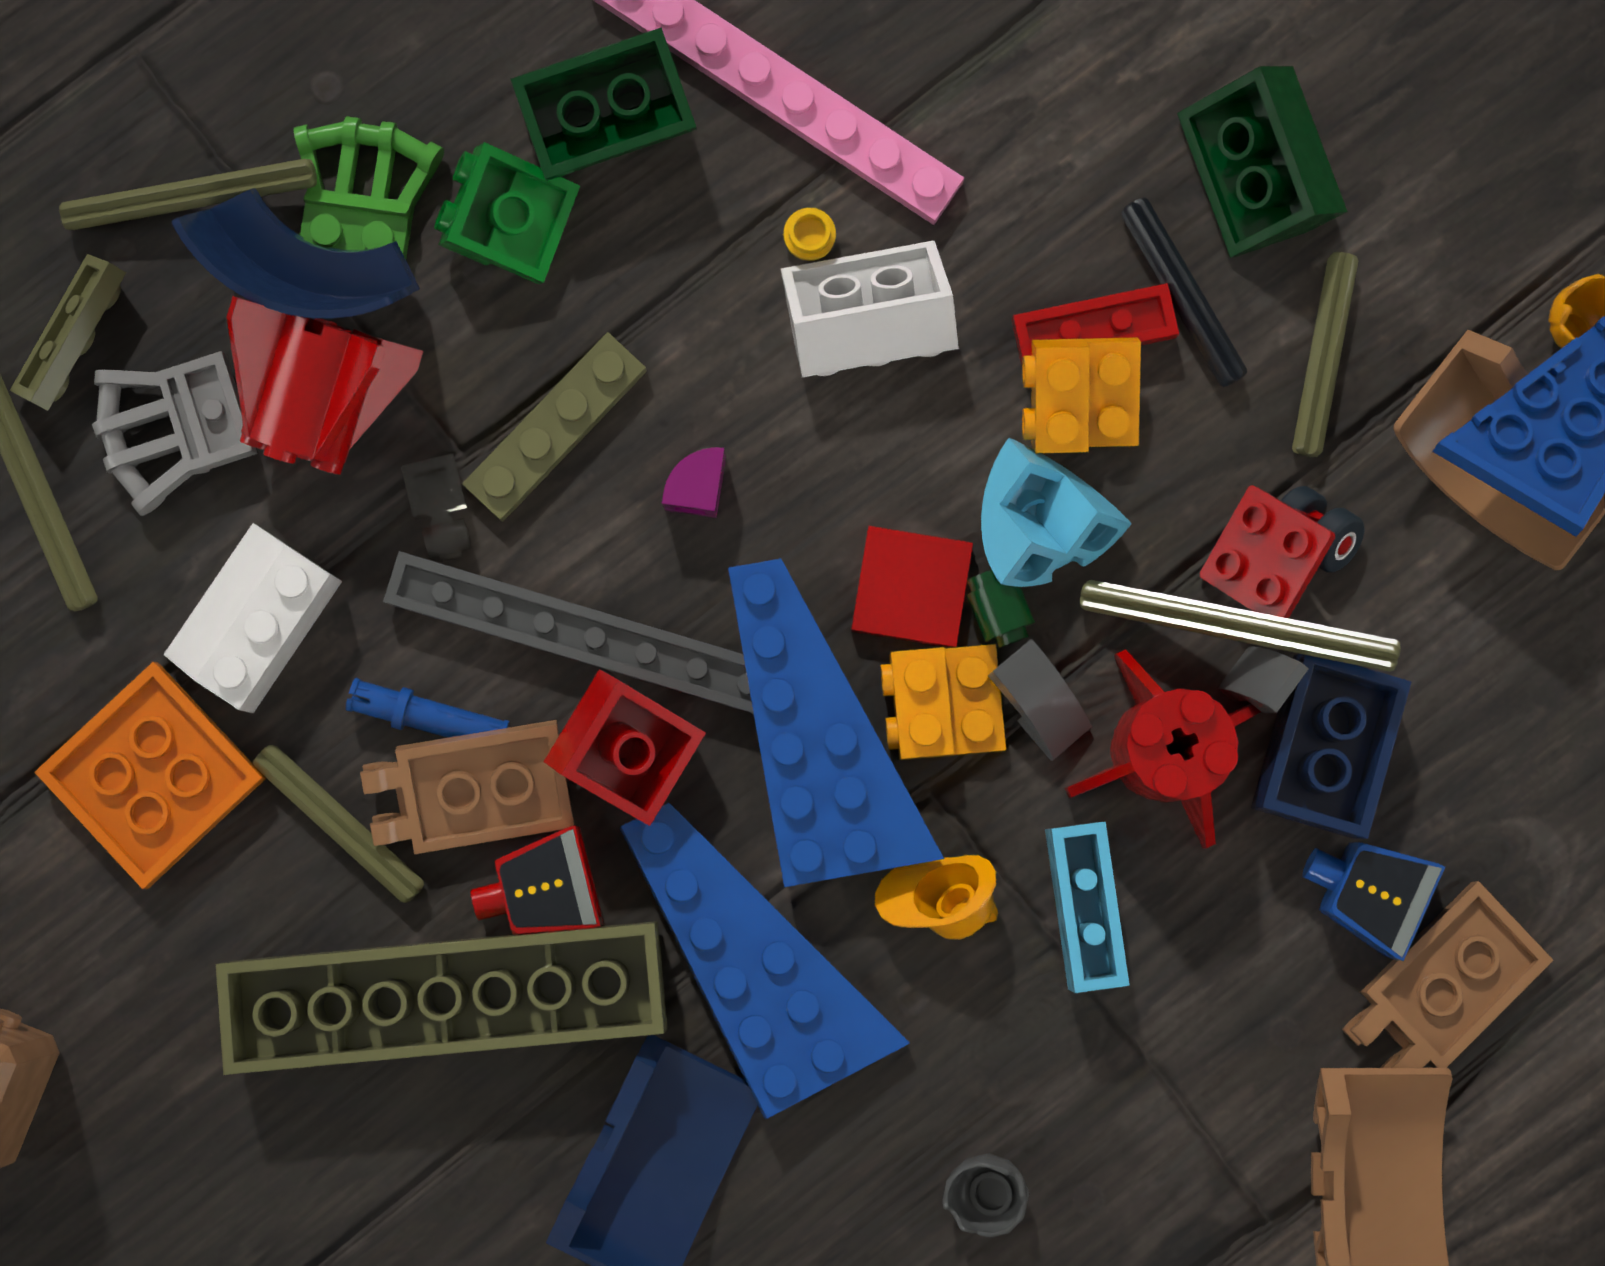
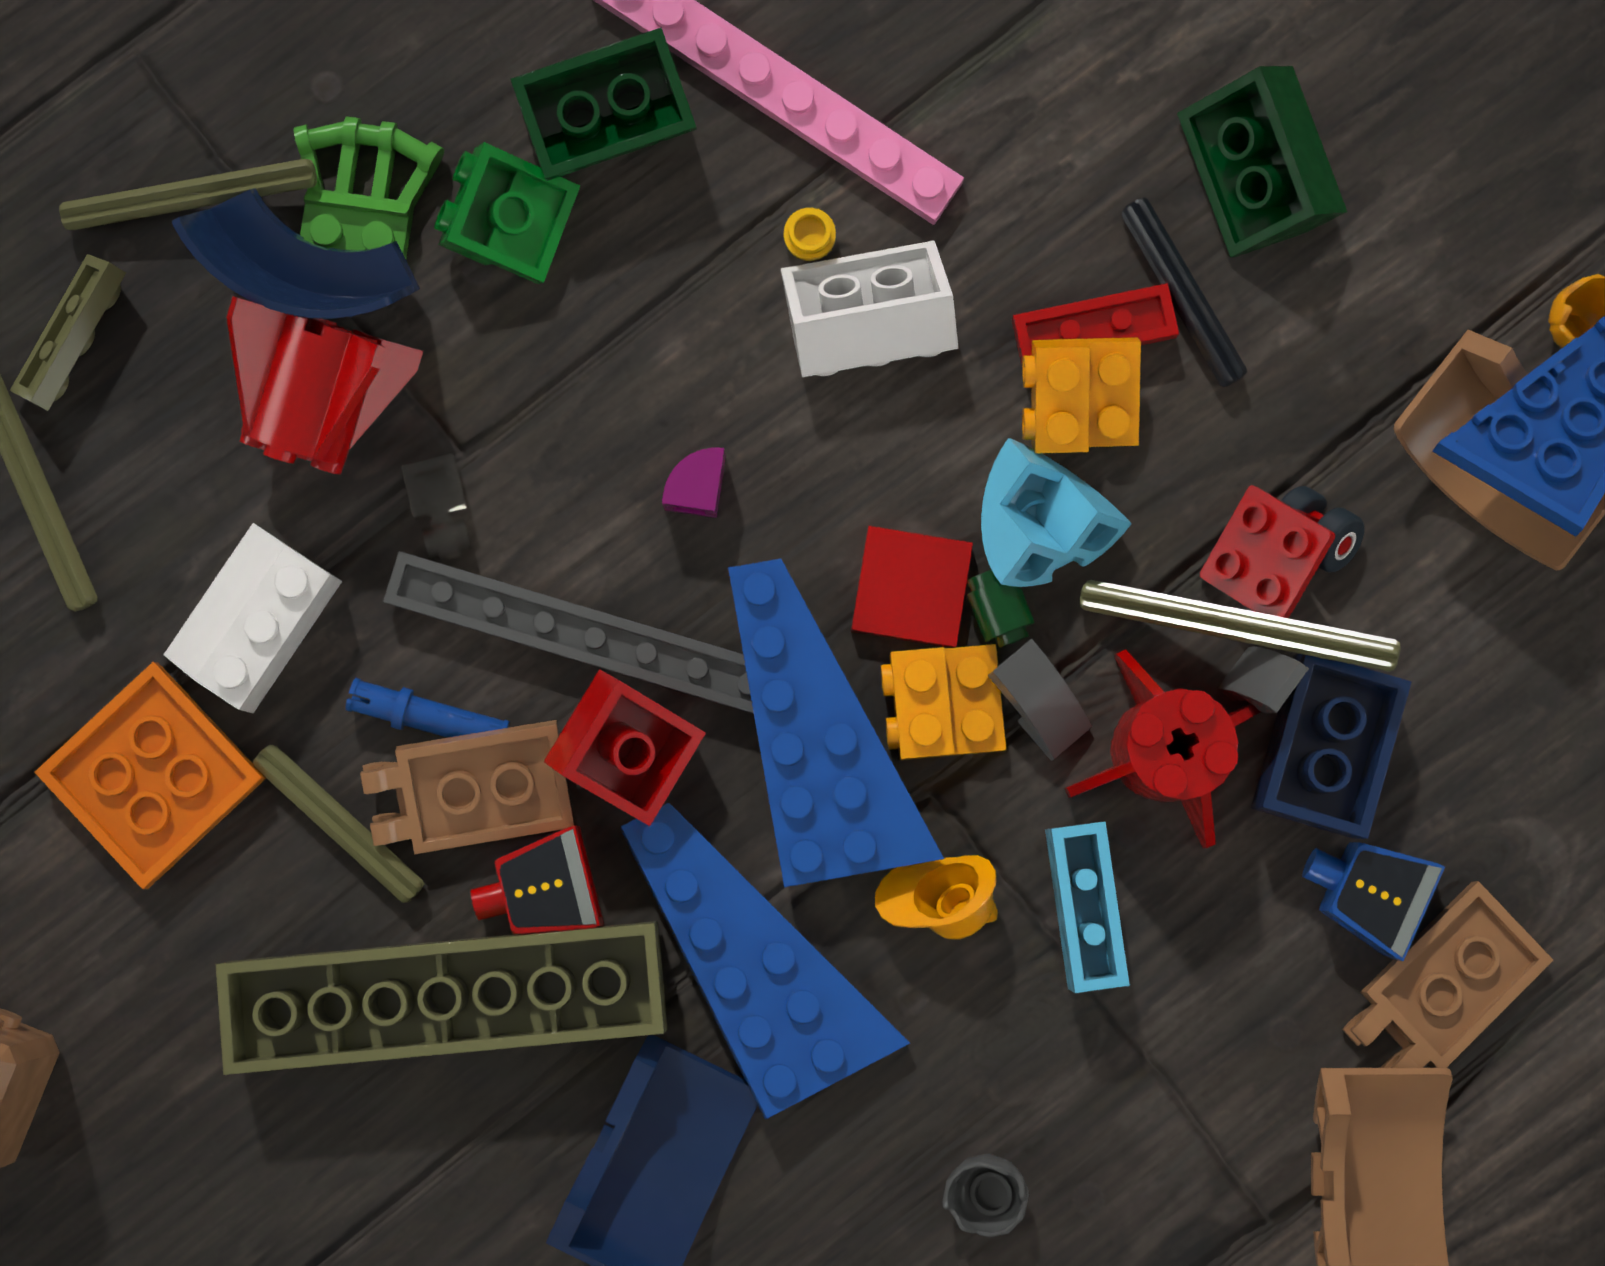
light grey plate [92,351,258,516] -> none
olive plate [462,332,647,522] -> none
olive axle [1292,252,1358,457] -> none

